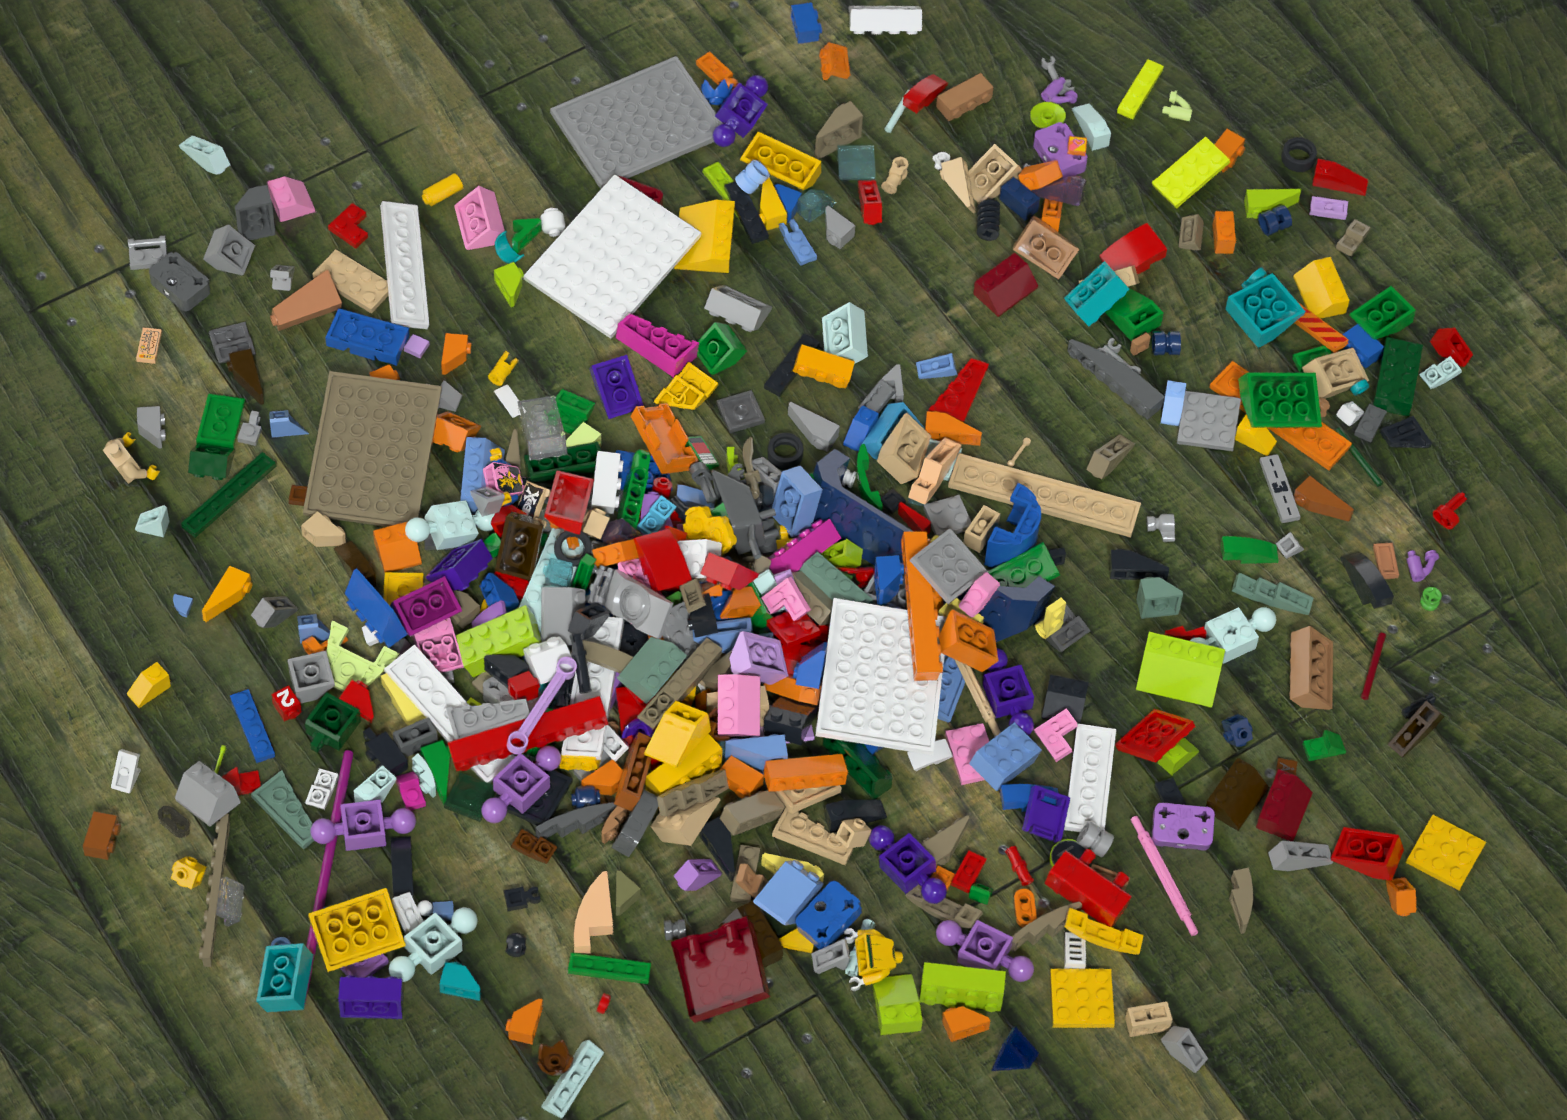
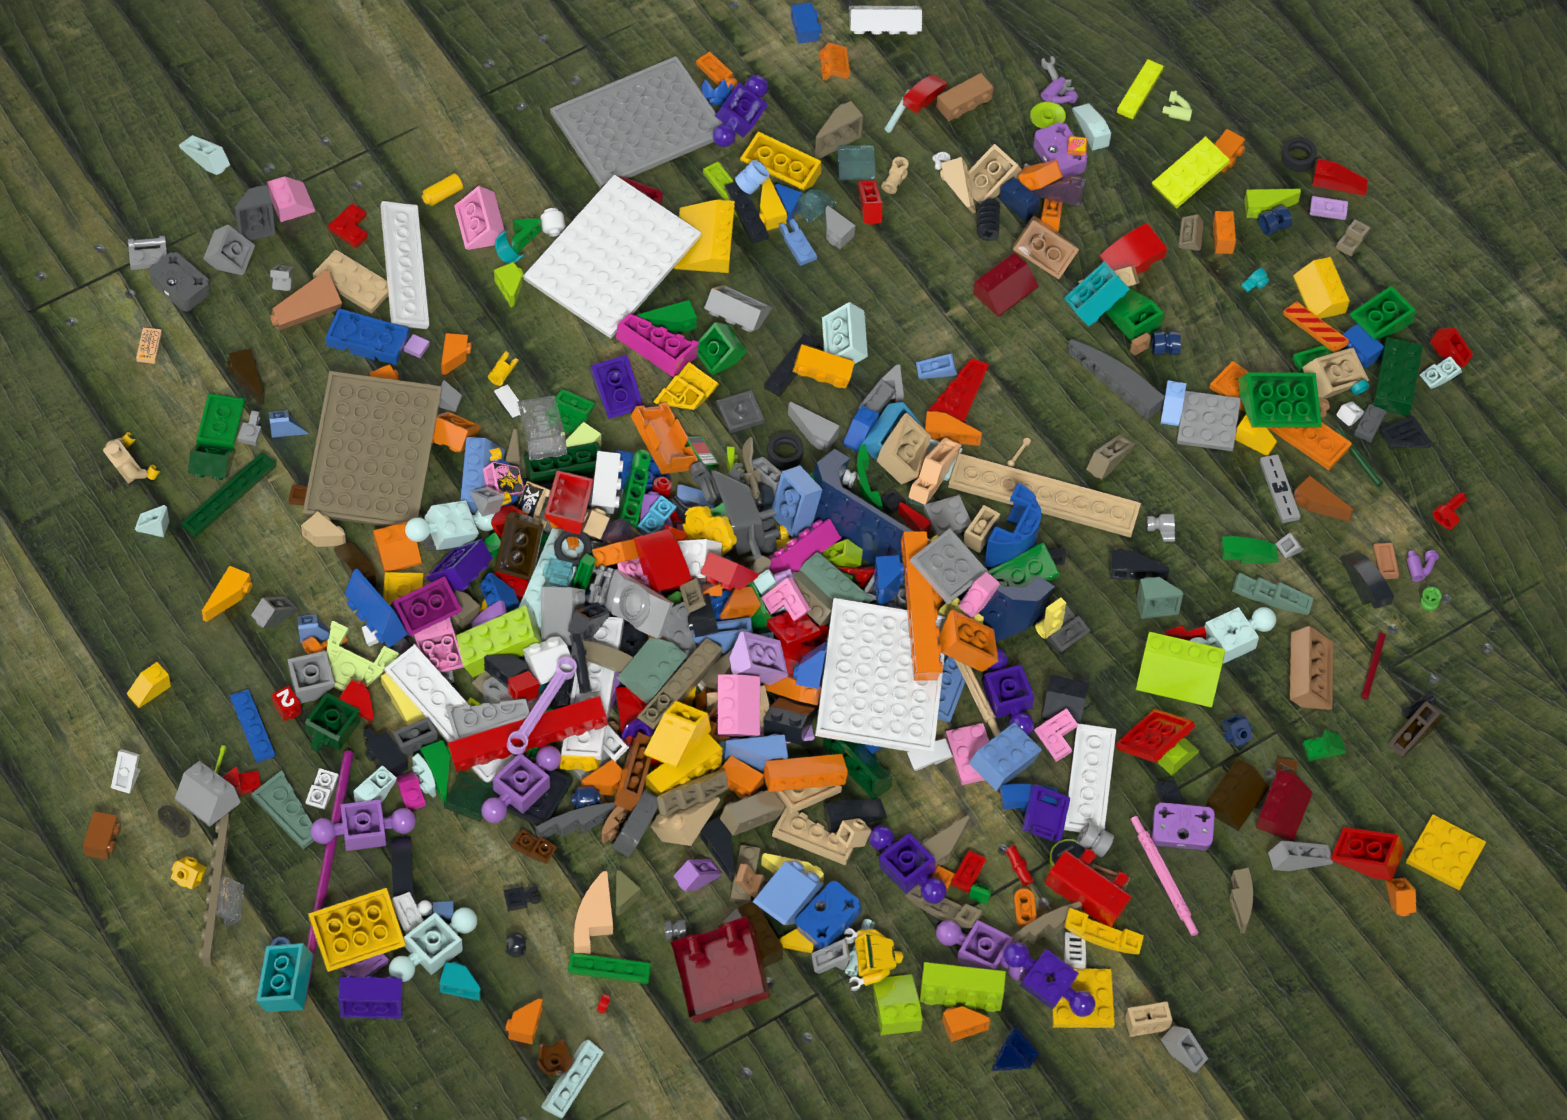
light grey slope [137,406,166,448] -> none
medium blue tile [173,594,193,618] -> none
flat silver slope [209,322,256,364] -> none
light grey bar [1097,338,1141,375] -> none
teal slope [1225,273,1306,348] -> none
none -> green slope [637,300,697,333]
none -> dark purple brick [1004,942,1096,1017]

